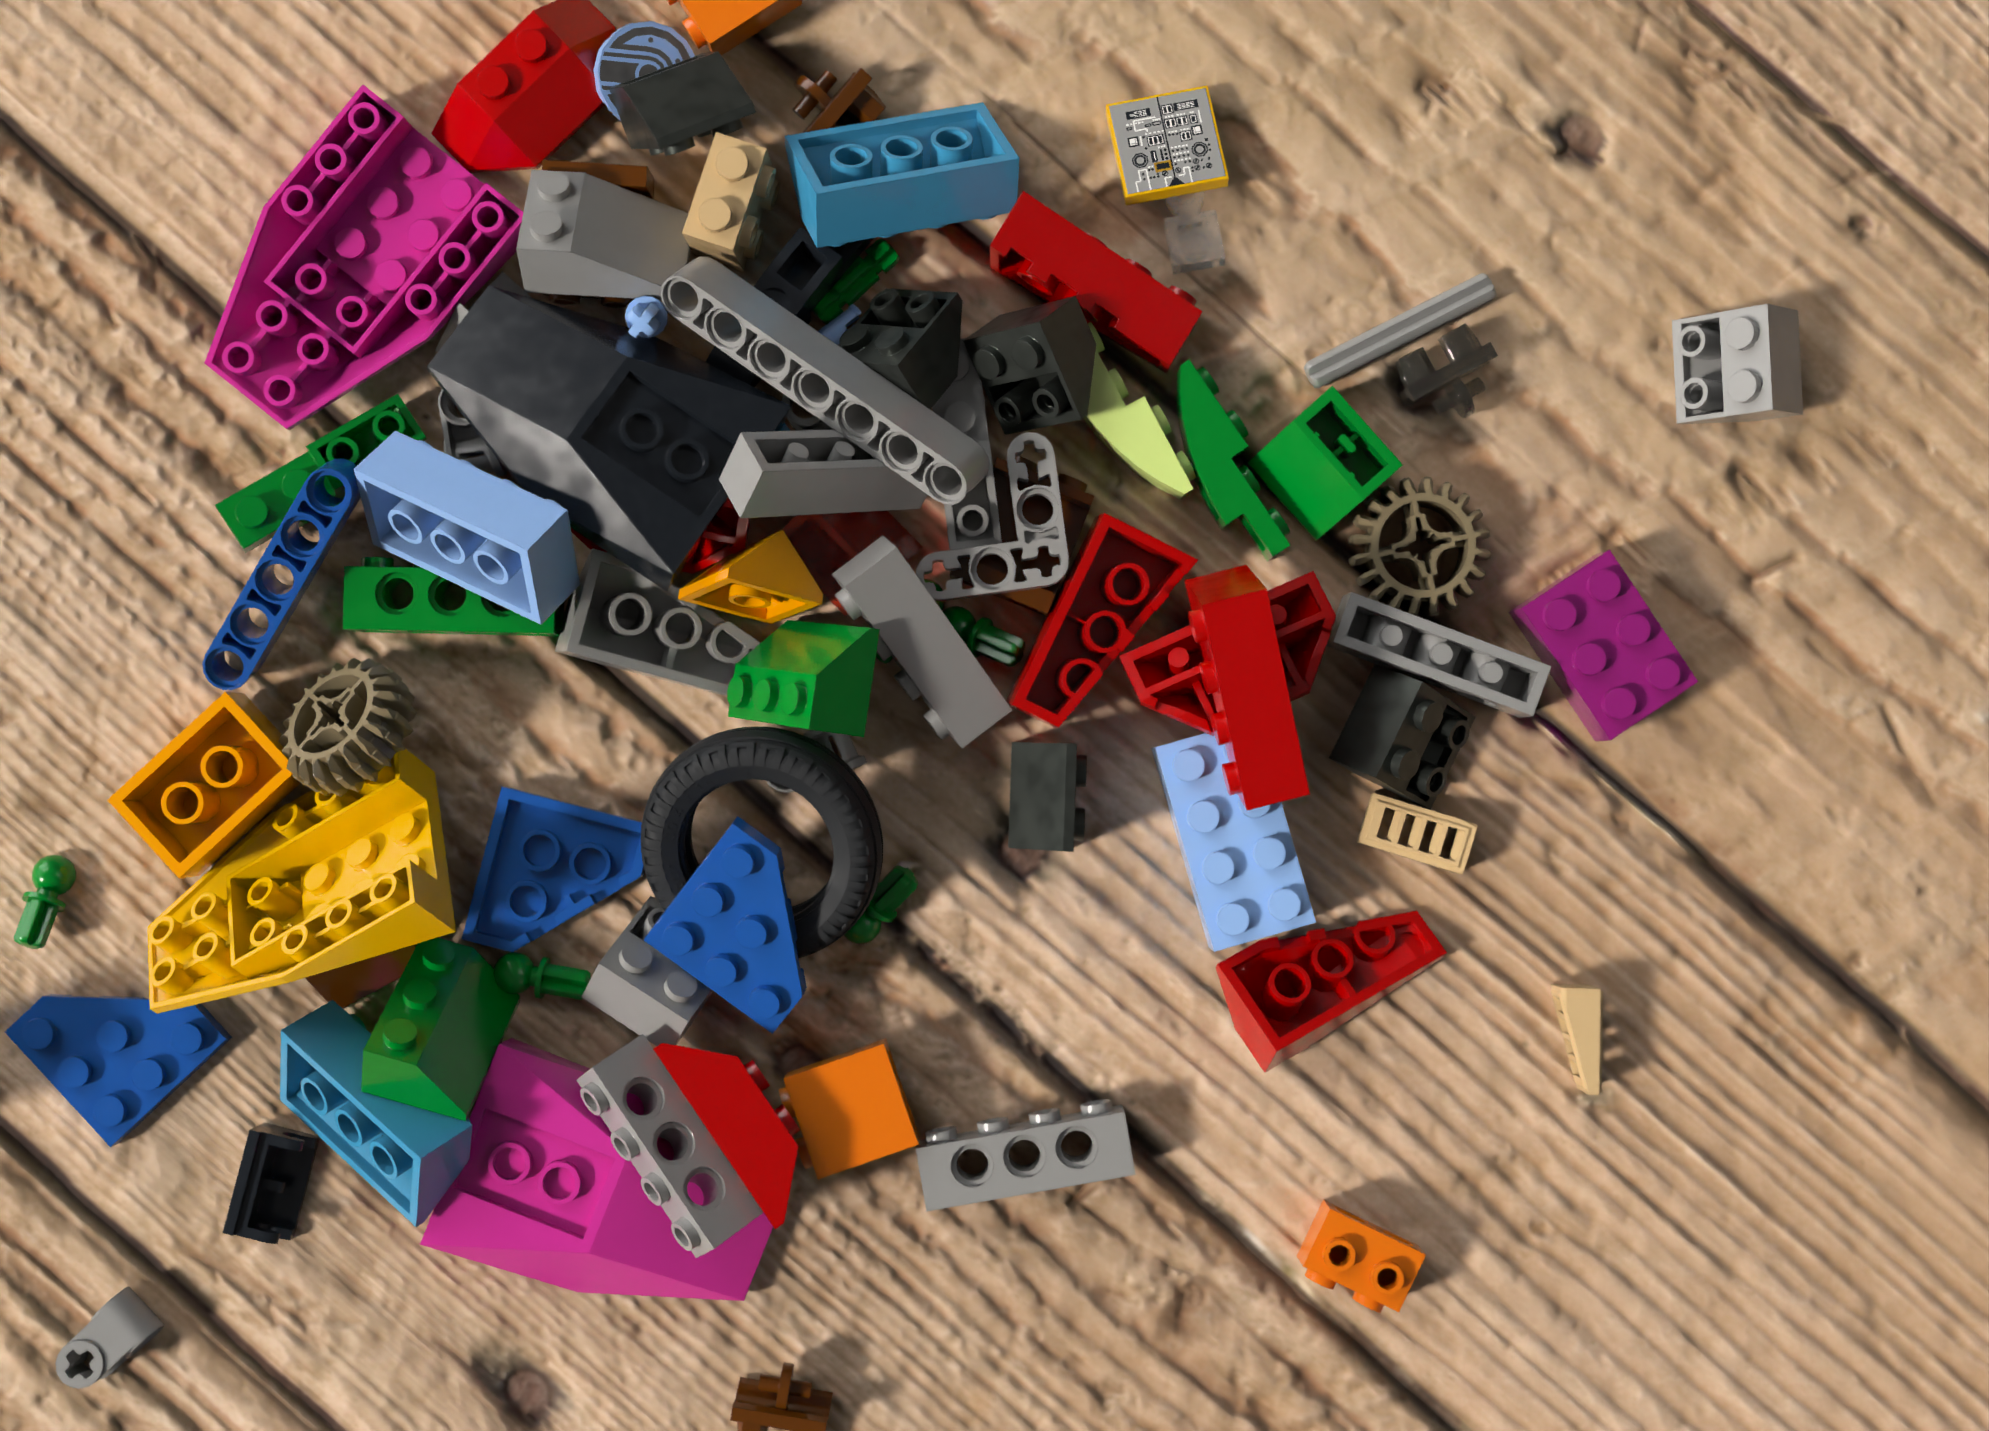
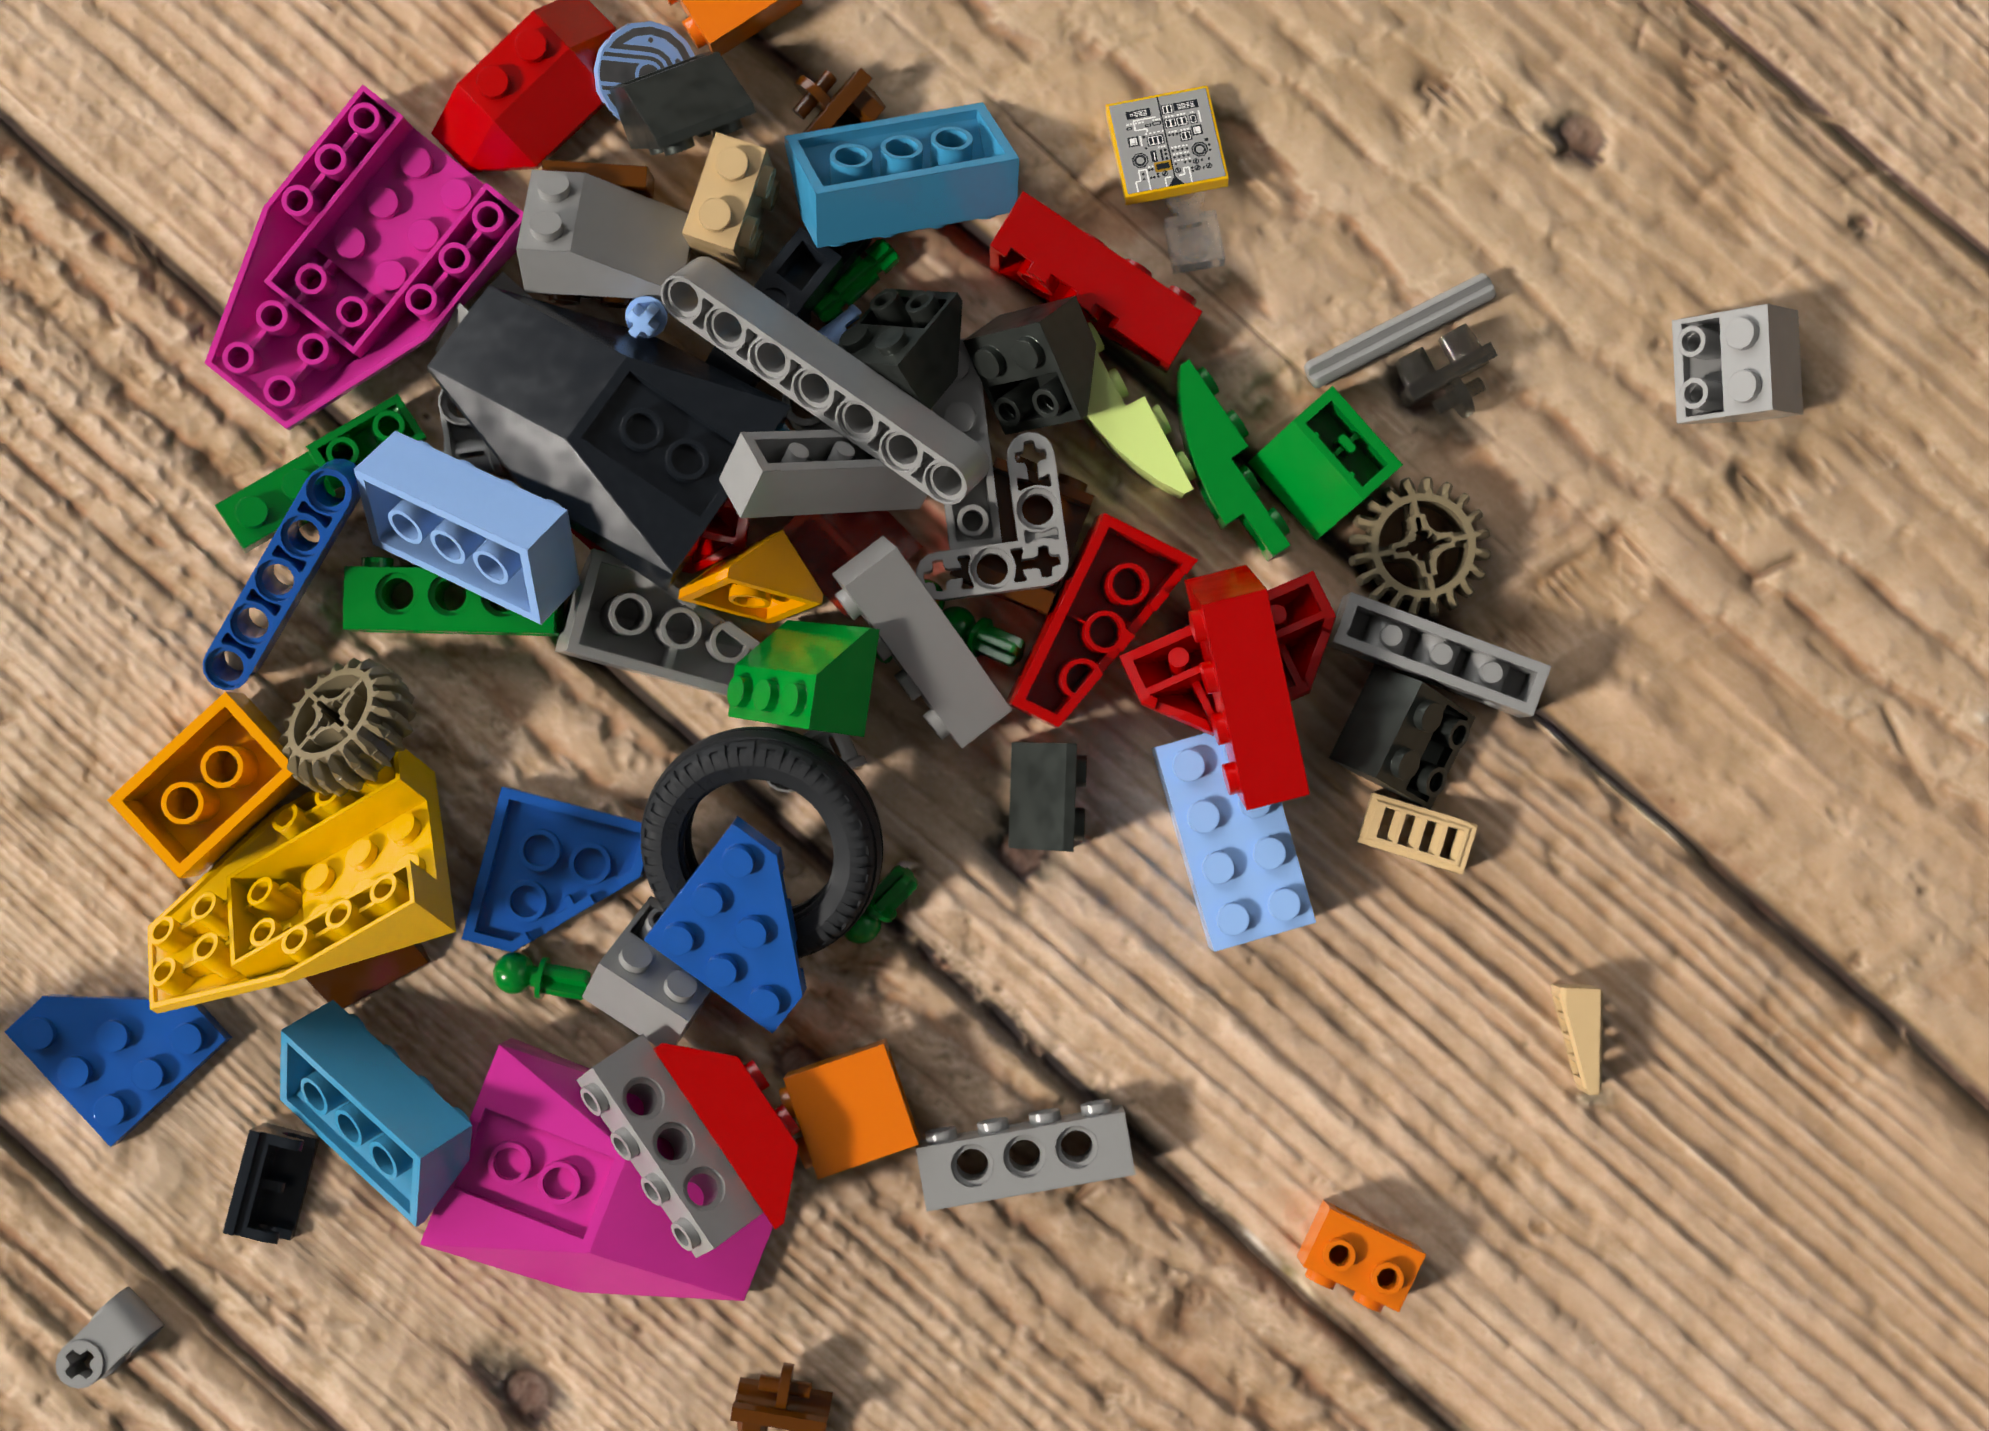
green axle [14,855,76,949] -> none
green slope [361,938,520,1121] -> none
red wedge [1216,910,1447,1073] -> none
magenta brick [1509,549,1698,741] -> none

